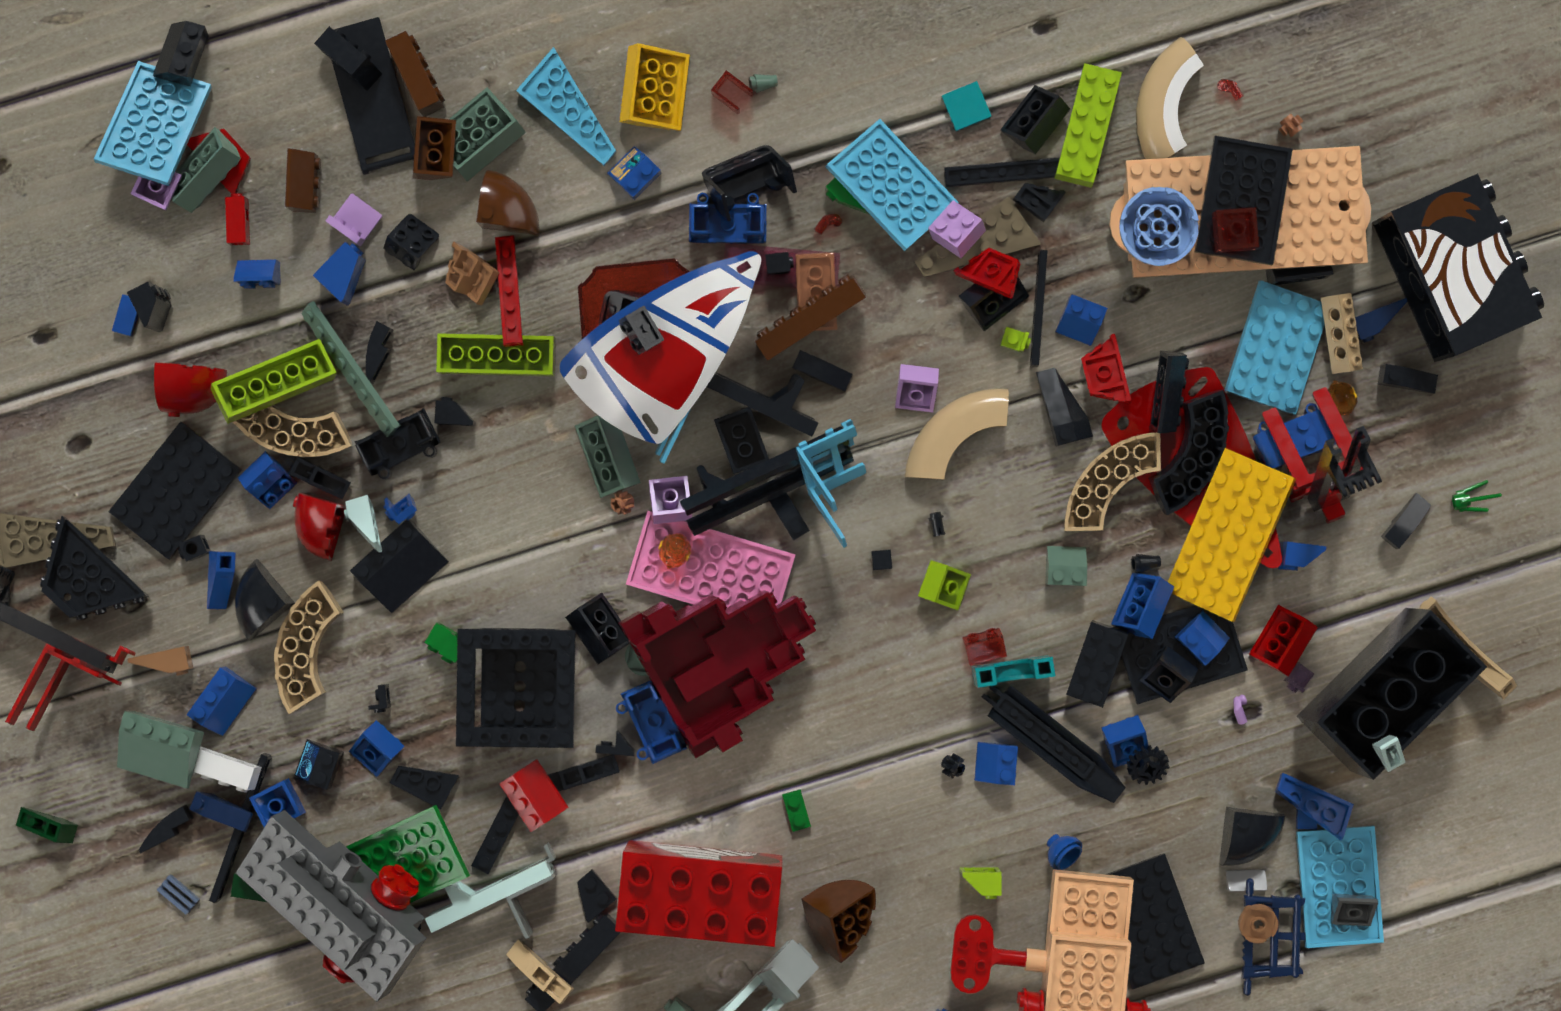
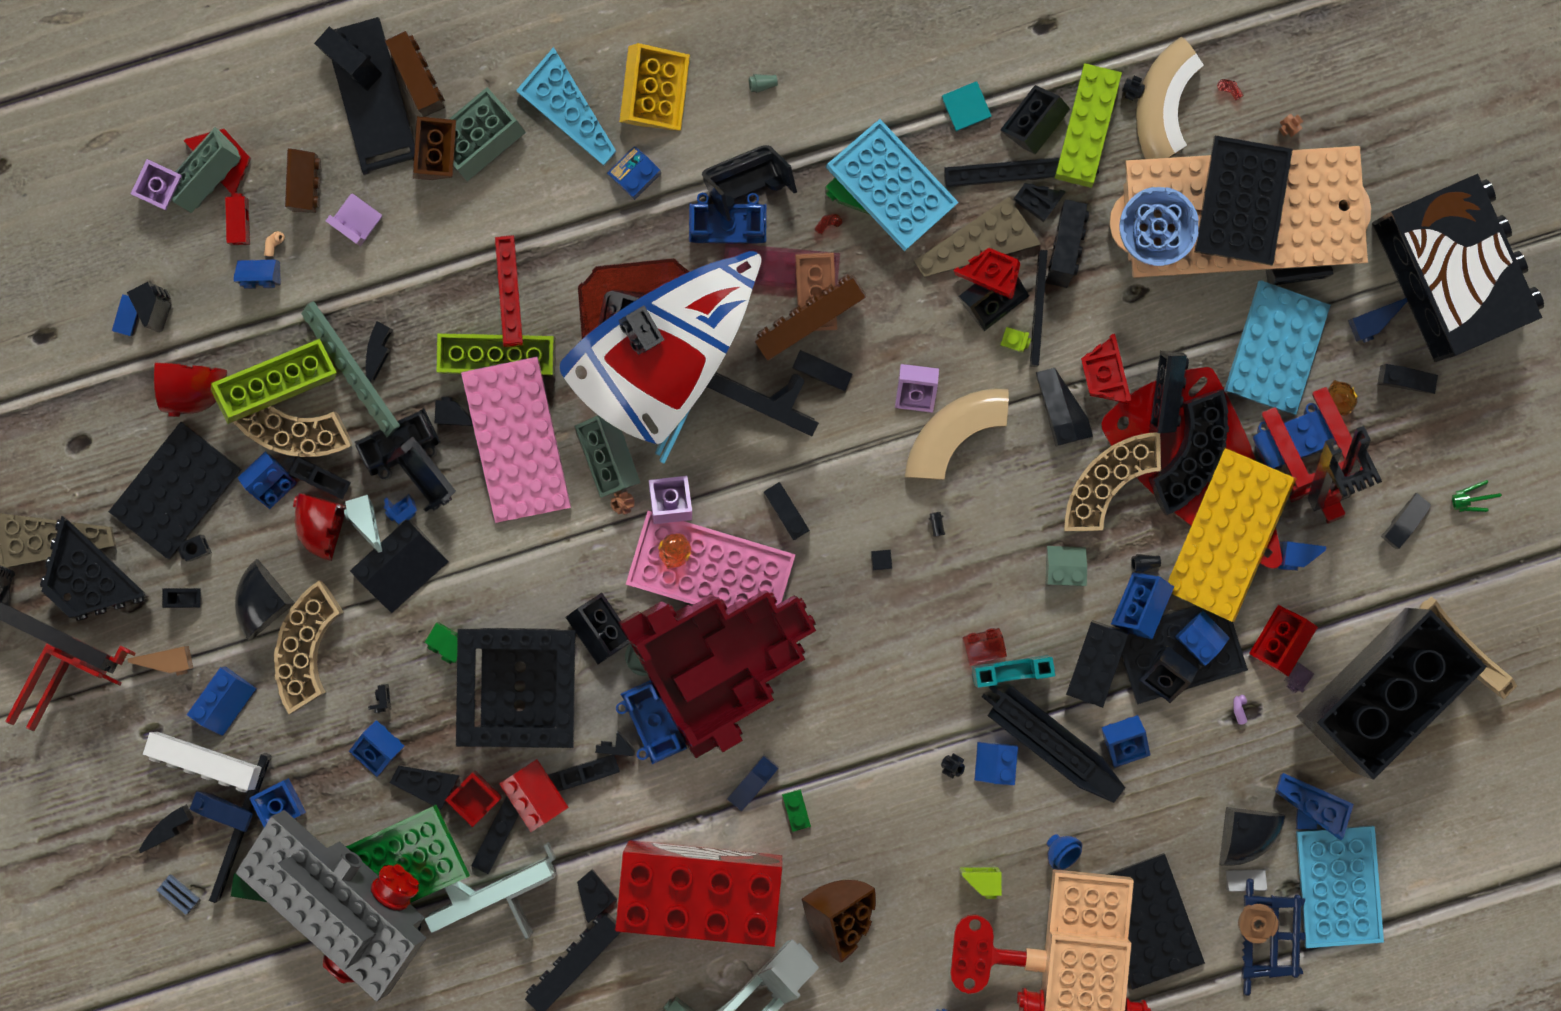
dark green slope [16,807,78,843] -> none
medium azure plate [94,61,212,186] -> none
sand green slope [117,711,204,789] -> none
black slope [153,21,209,87] -> none
blue slope [207,551,236,609] -> none
black slope [294,739,344,790] -> none
blue slope [313,242,366,306] -> none
black bracket [383,214,439,271] -> none
medium nougat slope [445,241,499,306] -> none
reddish brown brick [476,170,540,236] -> none
tan slope [506,939,574,1004] -> none
black piece [680,419,866,548] -> none
clear red piece [711,70,753,114] -> none
black brick [714,407,769,475] -> none
black brick [765,252,794,276] -> none
lime slope [918,560,971,610] -> none
lavender brick [928,200,986,258] -> none
blue slope [1055,294,1108,346] -> none
black gear [1127,745,1170,785] -> none
clear red brick [1212,207,1259,253] -> none
tan brick [1321,293,1363,374] -> none
dark grey slope [1331,894,1378,926] -> none
light aqua slope [1372,735,1405,772] -> none
none -> black slope [162,588,201,608]
none -> light nougat arm [264,231,285,257]
none -> black panel [382,436,456,512]
none -> red piece [445,770,503,827]
none -> bright pink plate [461,356,571,523]
none -> dark blue slope [727,755,779,811]
none -> black wedge [1045,199,1090,288]
none -> black gear [1122,75,1145,101]

